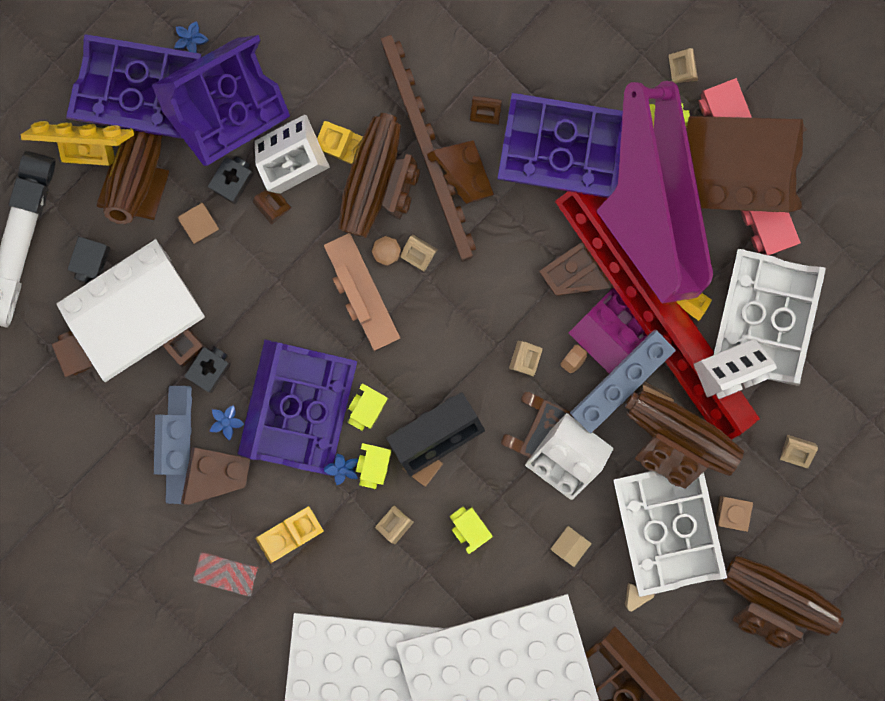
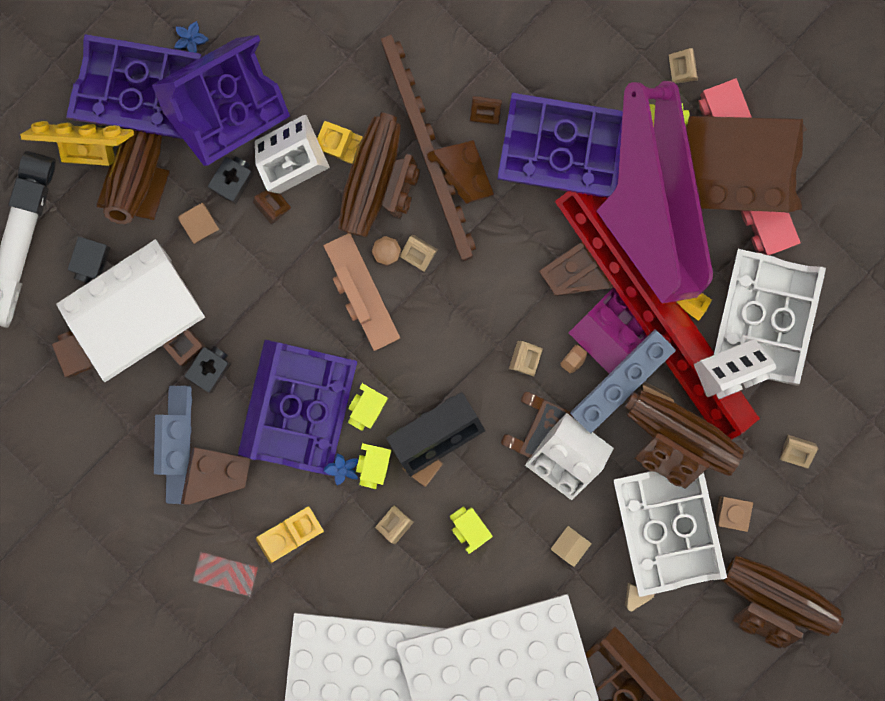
blue plant [210,405,245,440] -> none

